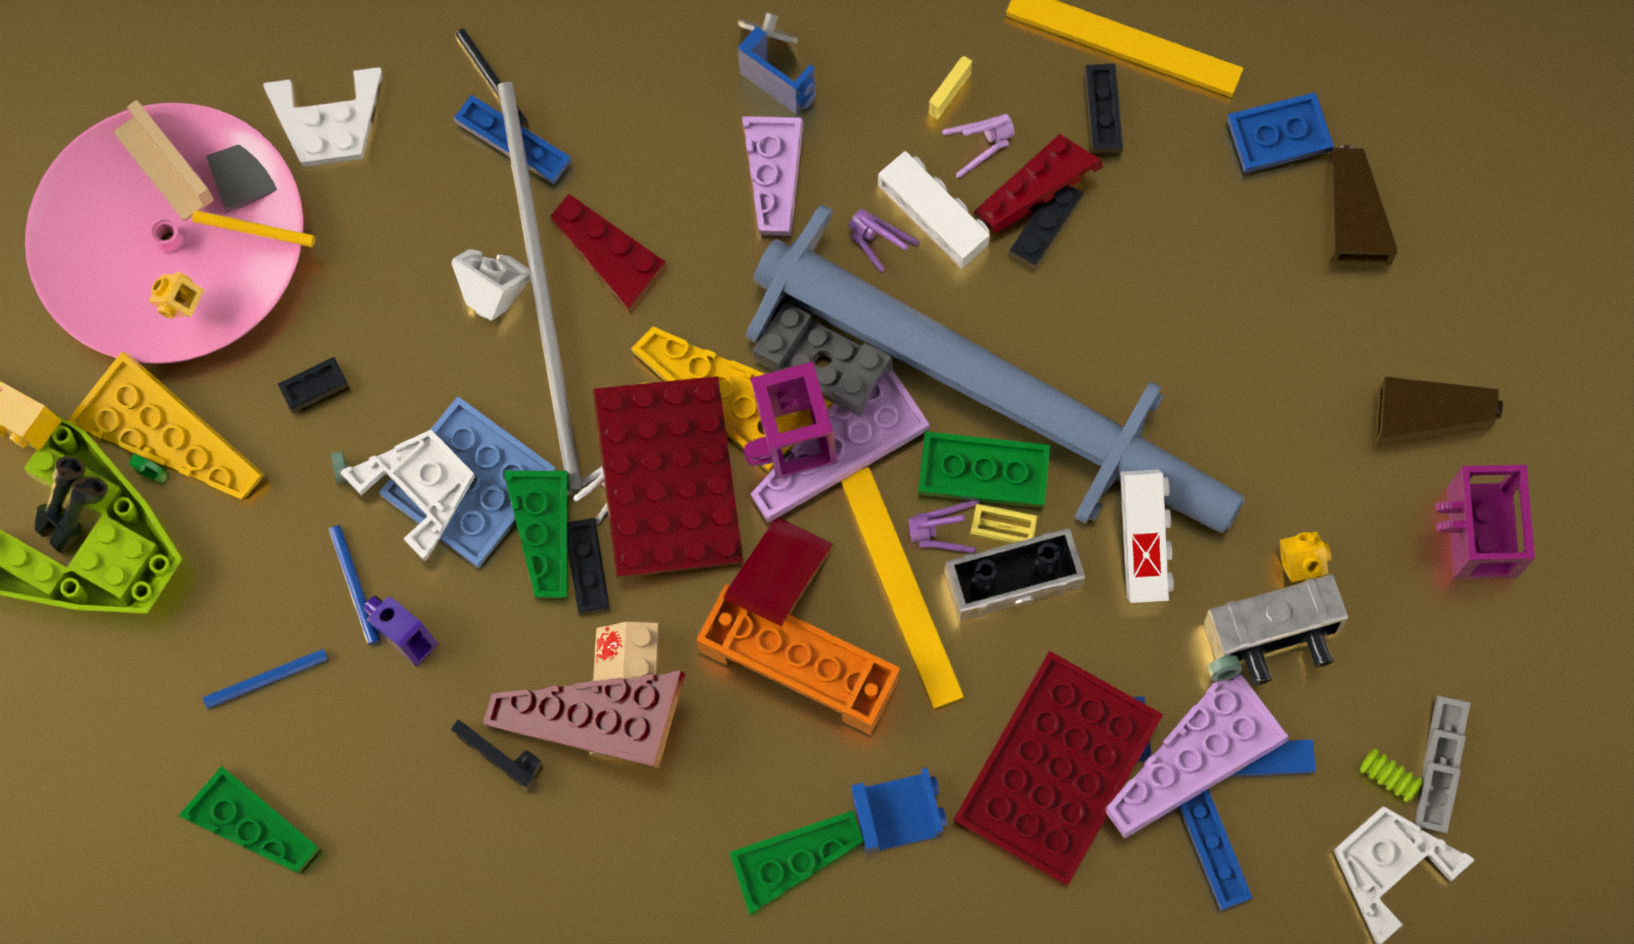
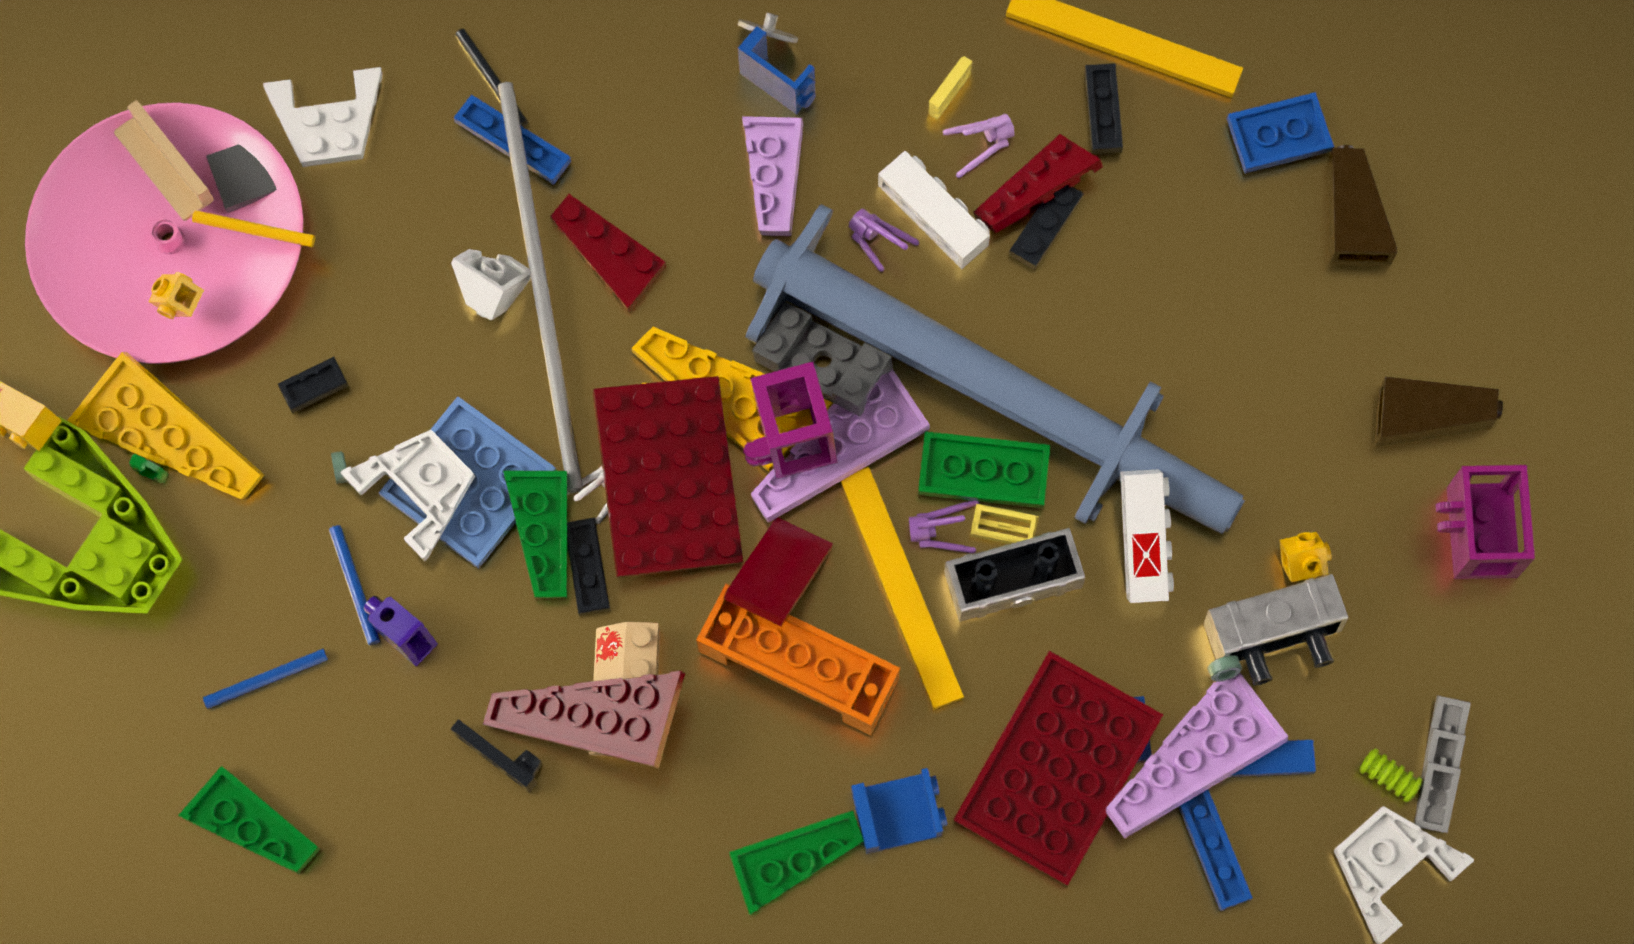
black piece [34,456,108,552] -> none

